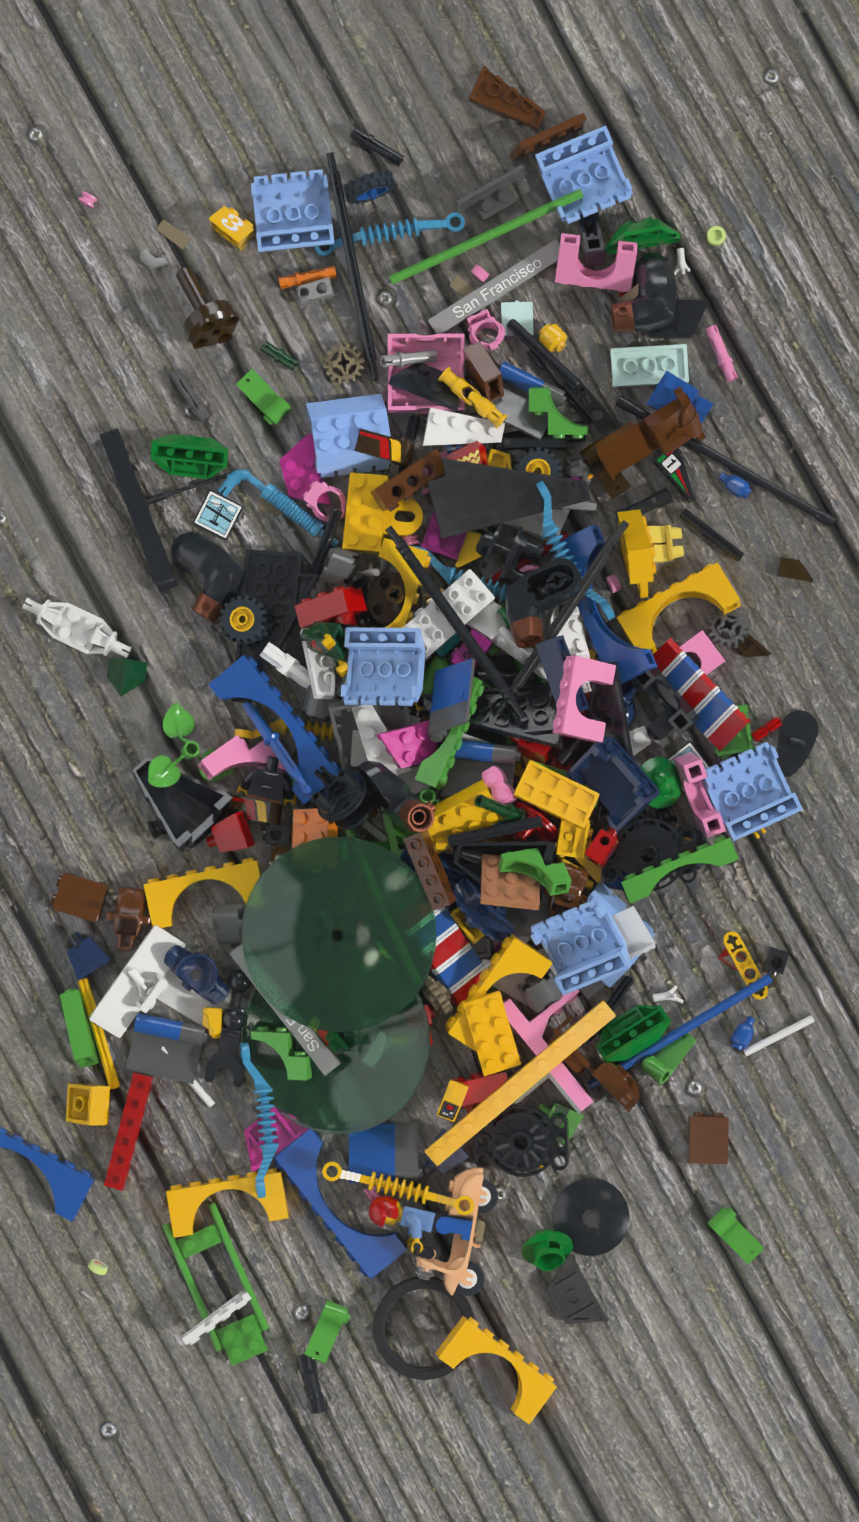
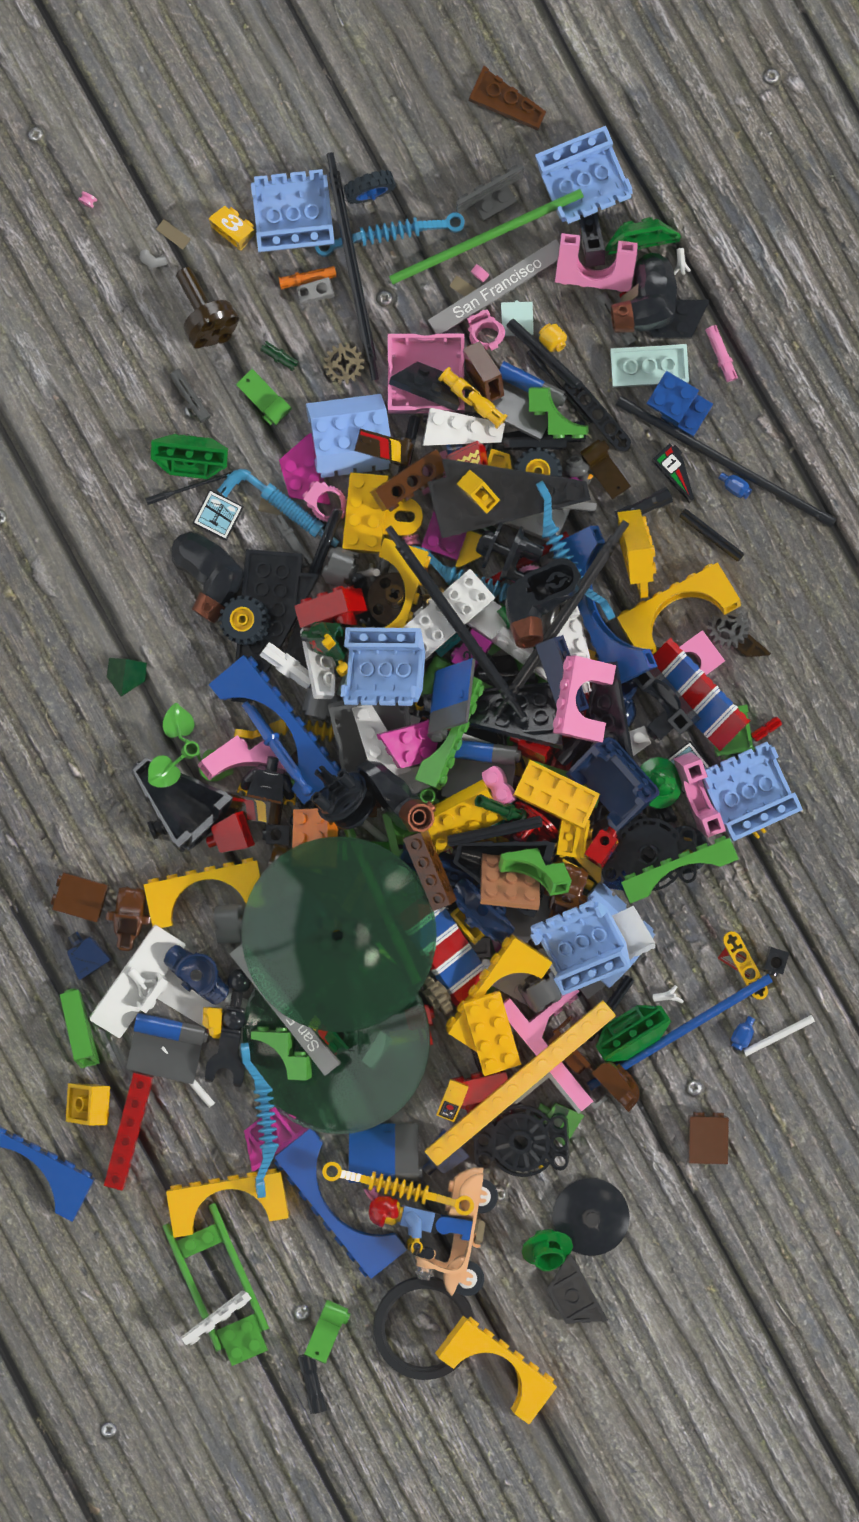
white plate [22,598,131,658] -> none
yellow axle [78,978,120,1090] -> none
yellowish green tile [88,1259,108,1275] -> none
black beam [99,428,178,592] -> none
black pin [350,127,405,167] -> none
white sticker [351,730,366,766] -> none
light grey pin [380,350,437,368] -> none
reddish brown wing [510,113,587,162] -> none
reddish brown piece [595,387,706,480] -> none
bright pink axle [606,574,622,593] -> none
bright green door [641,1026,697,1084] -> none
light yellow hips [648,525,684,564] -> none
yellowish green tile [706,226,726,246] -> none
bright green door [707,1207,765,1265] -> none
dark brown tile [777,557,813,583] -> none
black shield [778,710,819,777] -> none
none -> yellow slope [457,470,500,514]

